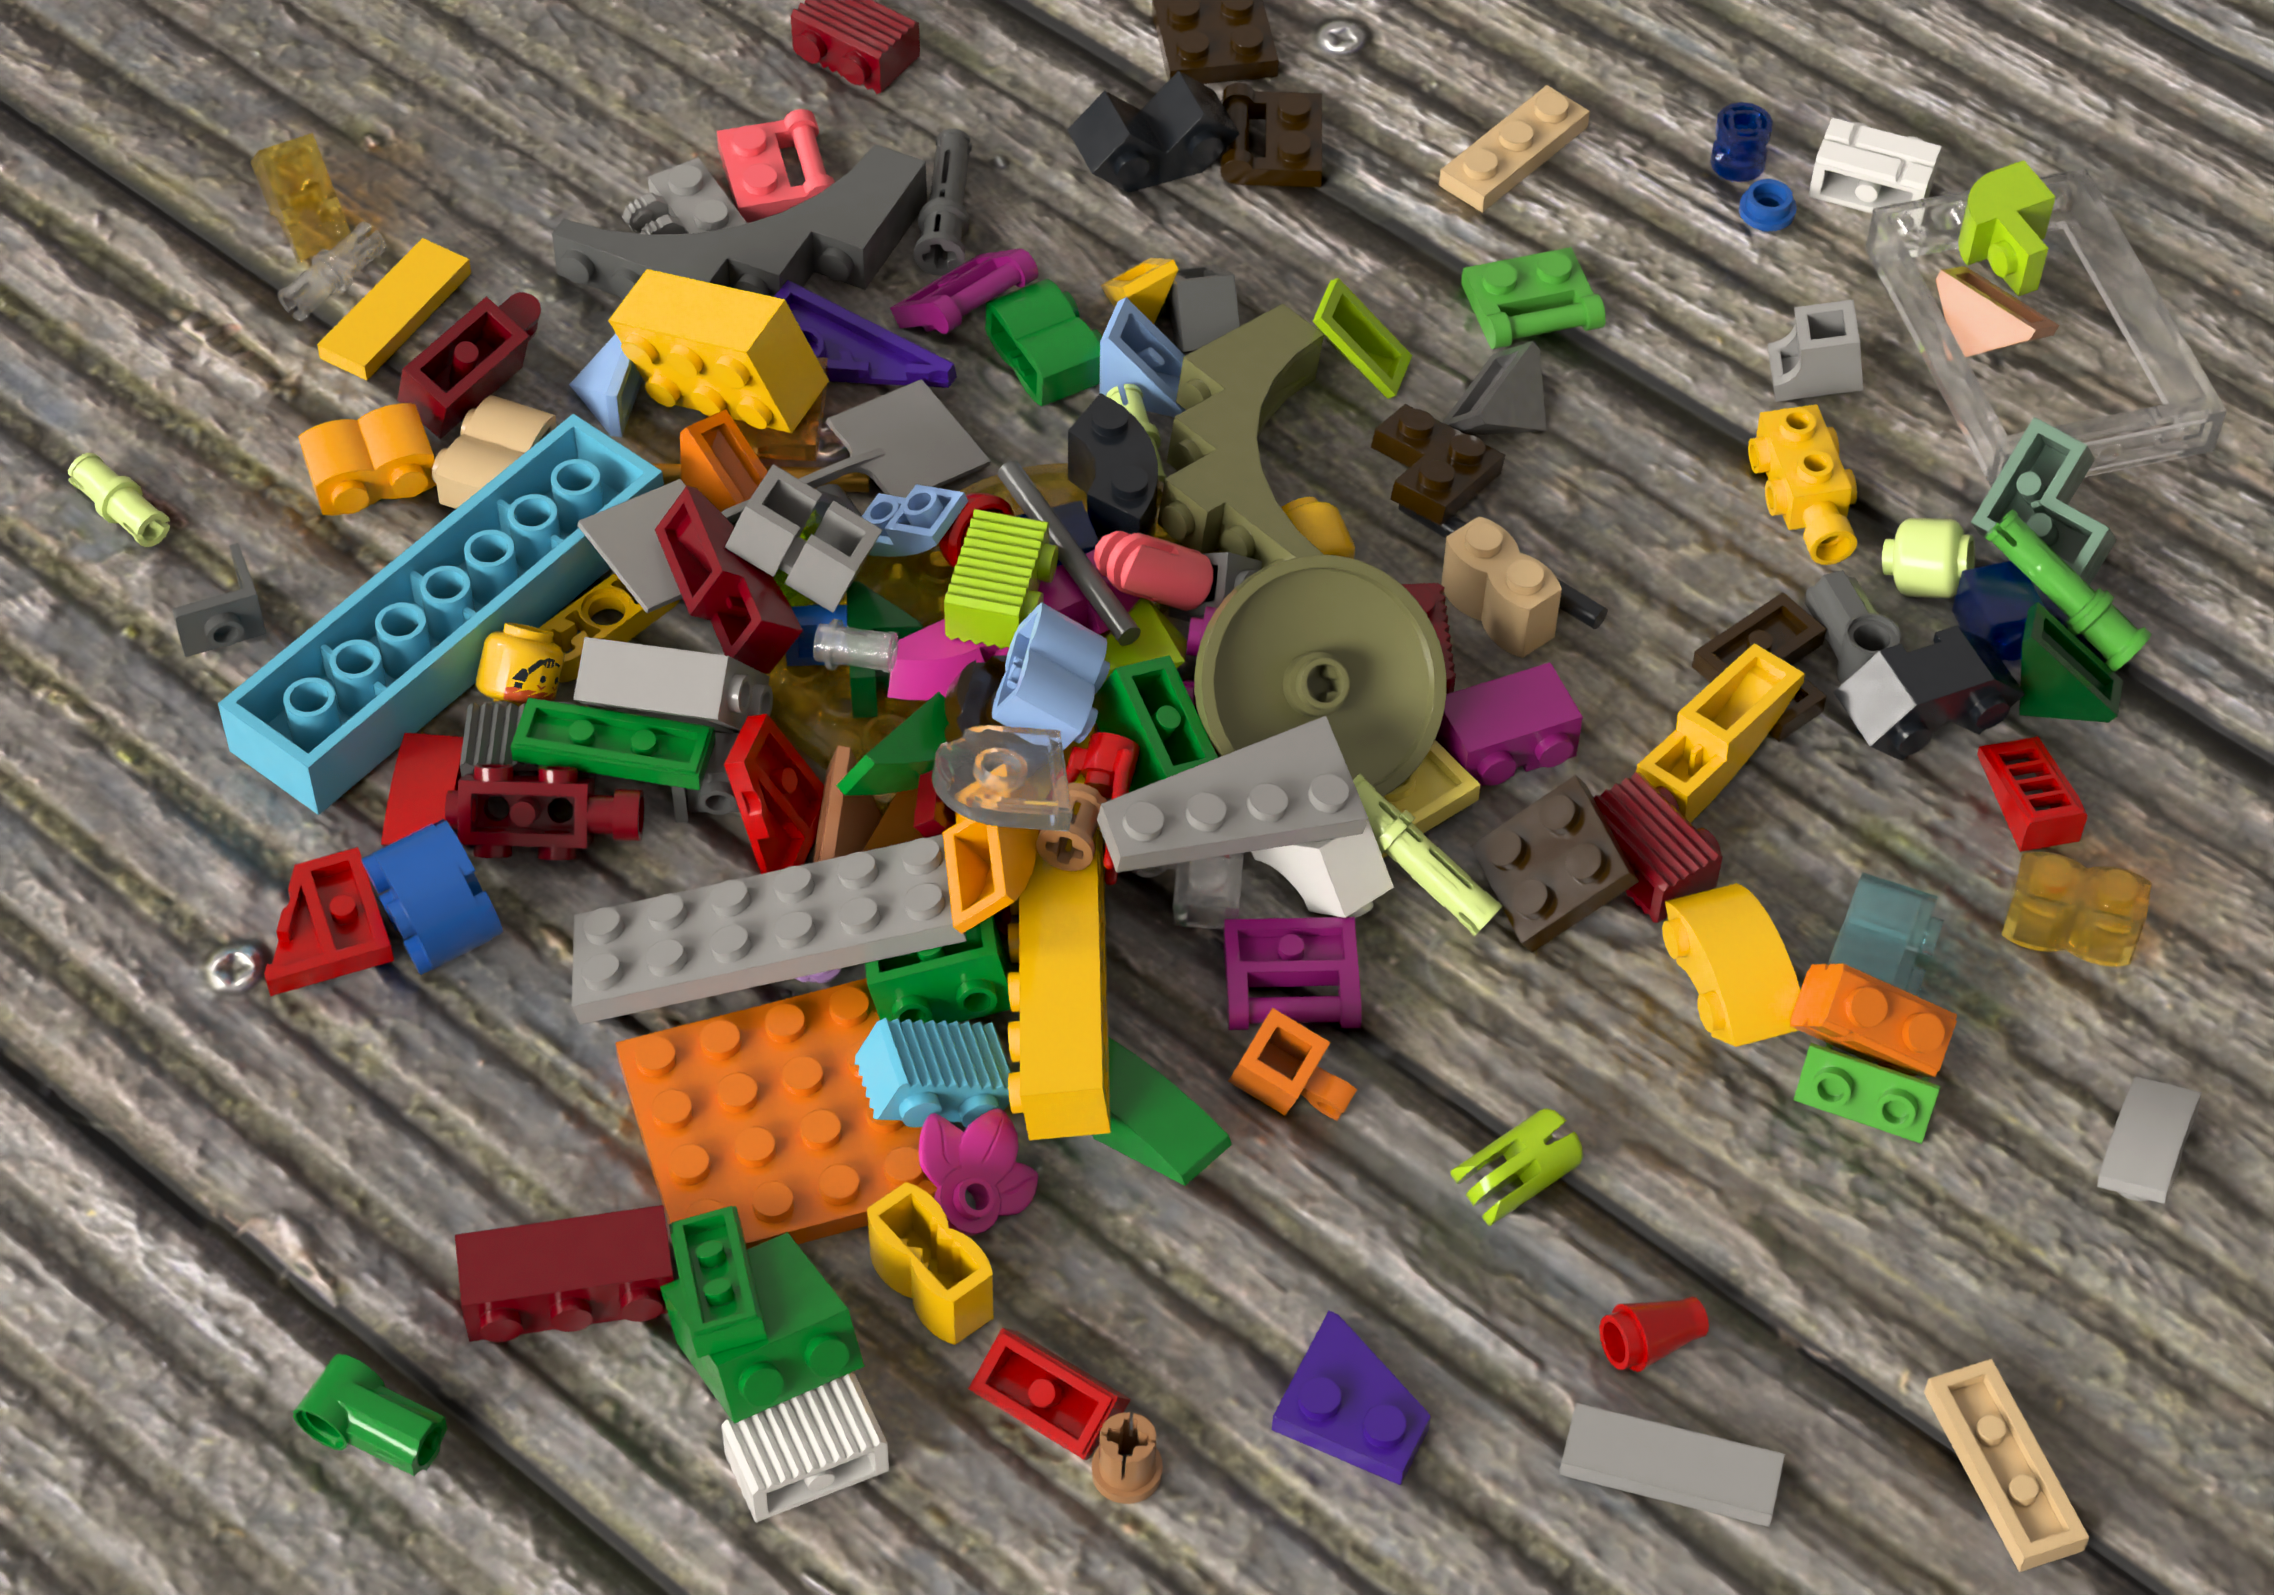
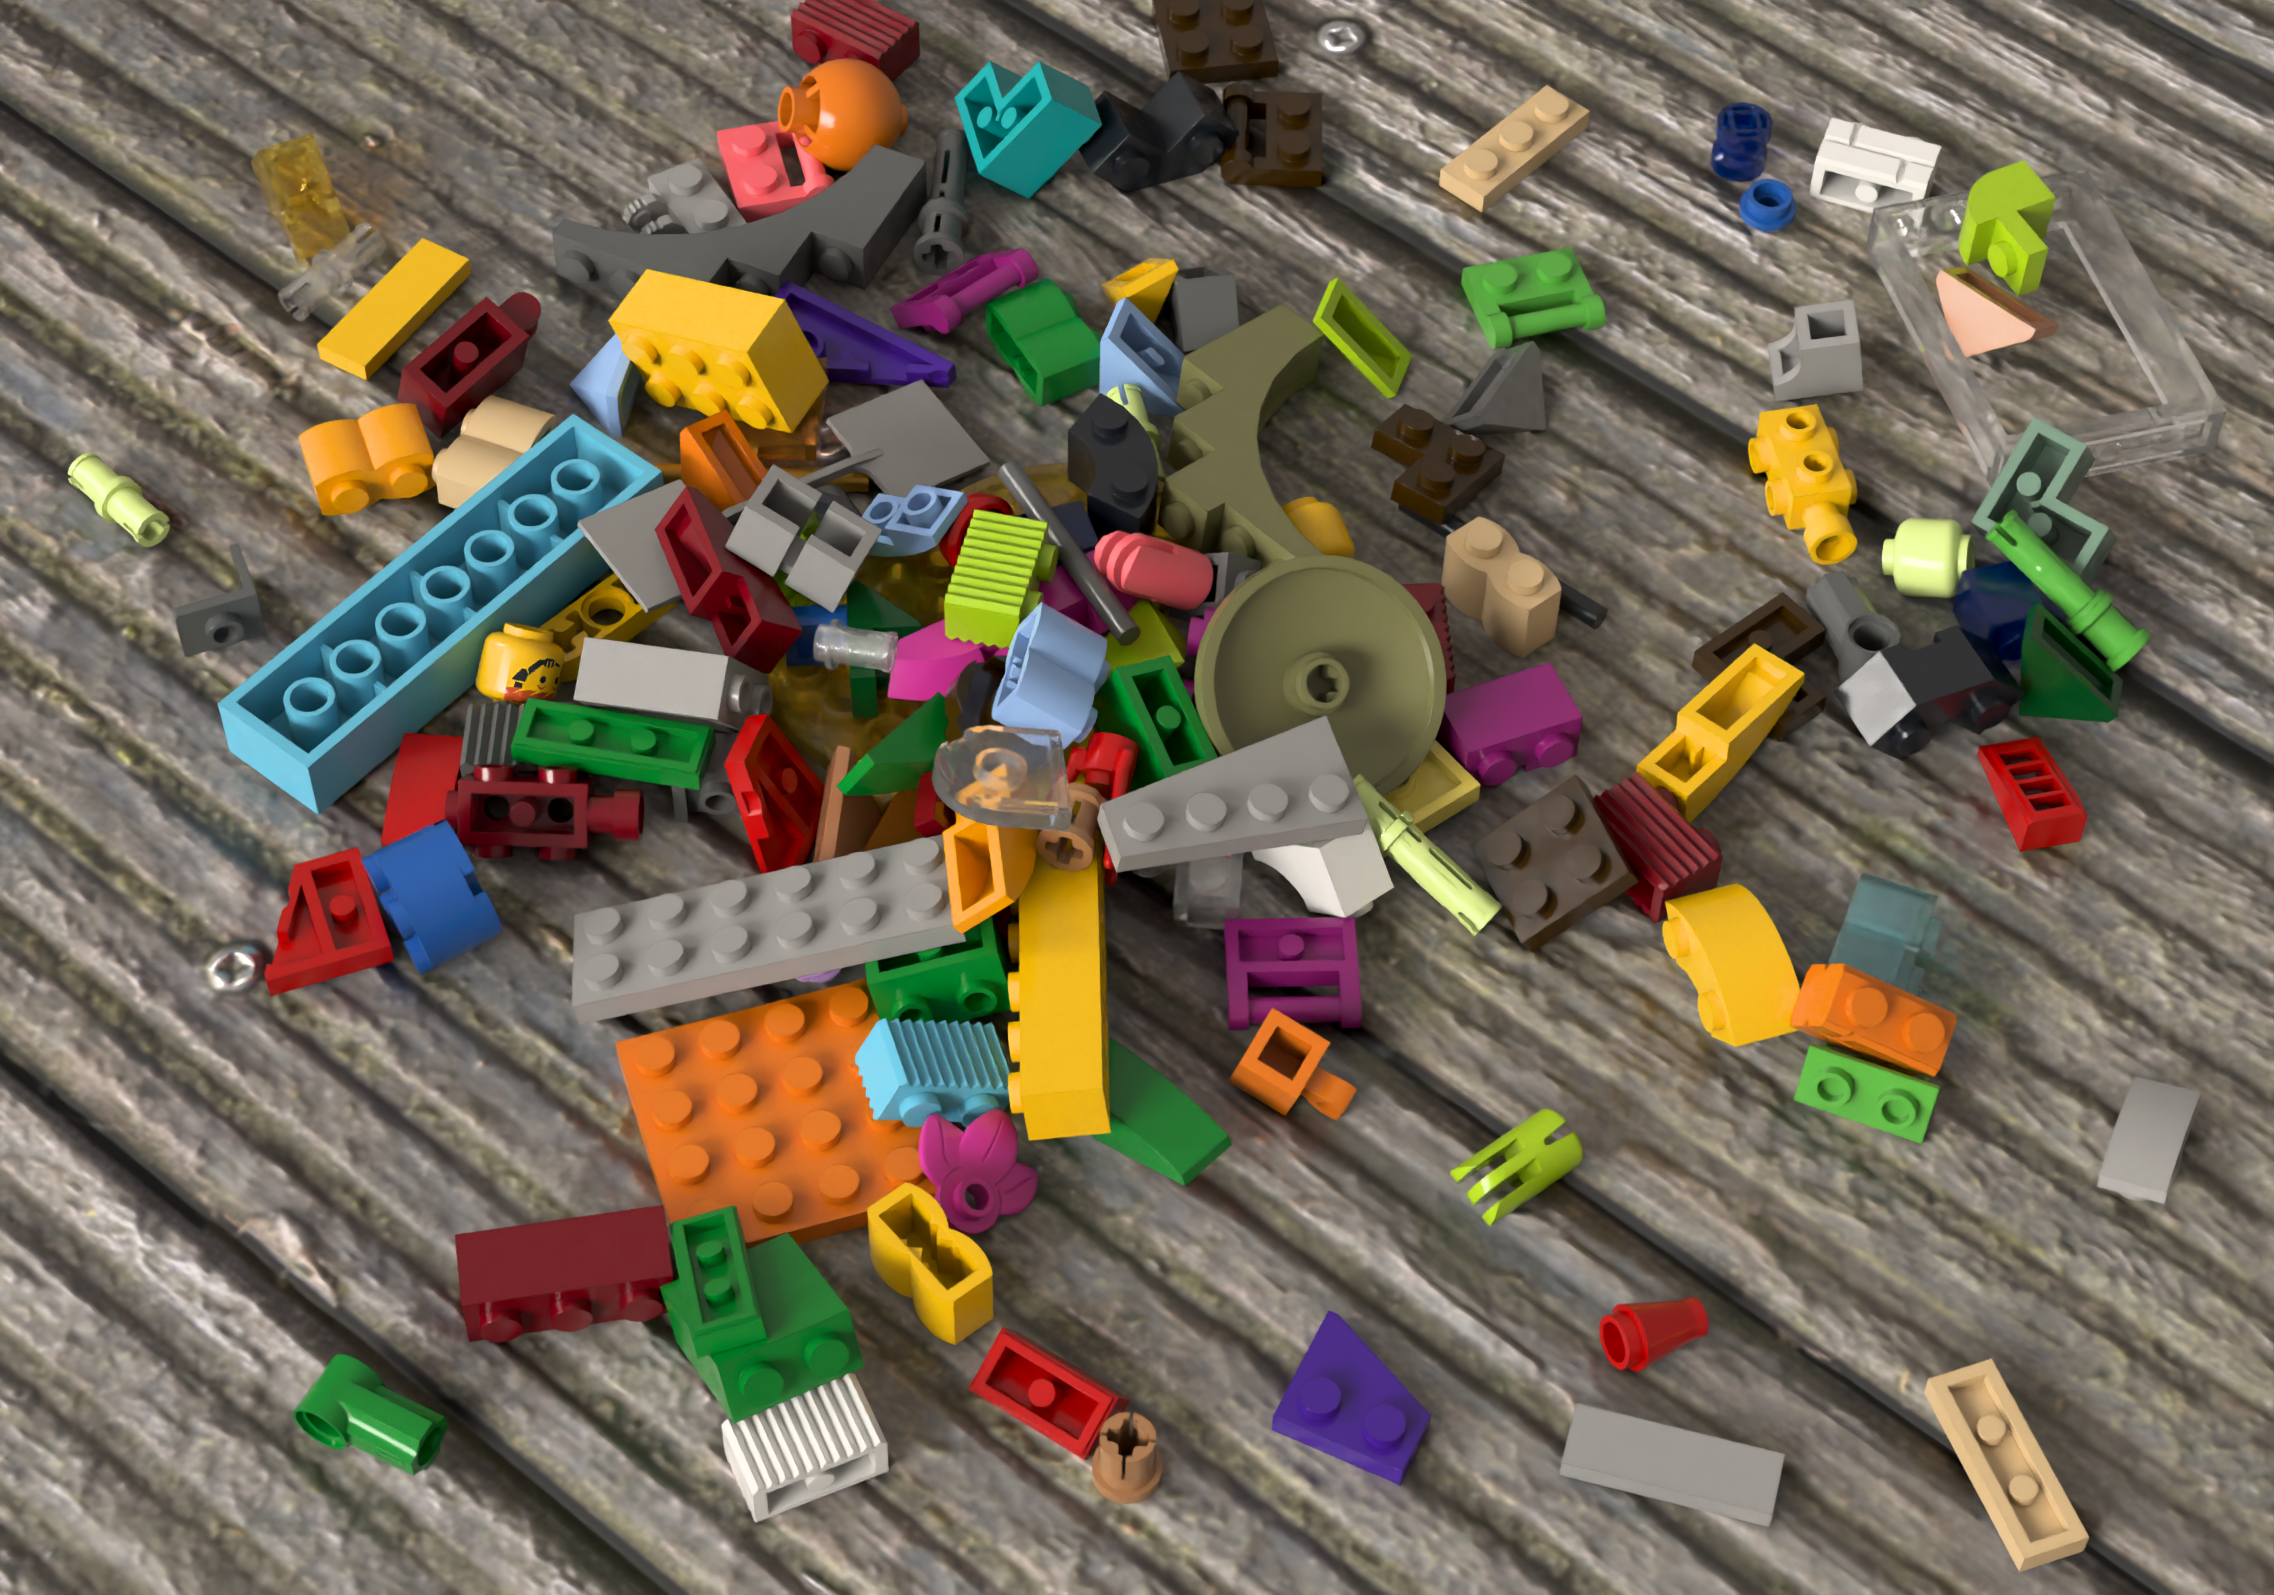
clear yellow brick [2001,852,2152,966] -> none
none -> orange brick [778,58,908,172]
none -> teal brick [955,61,1102,199]

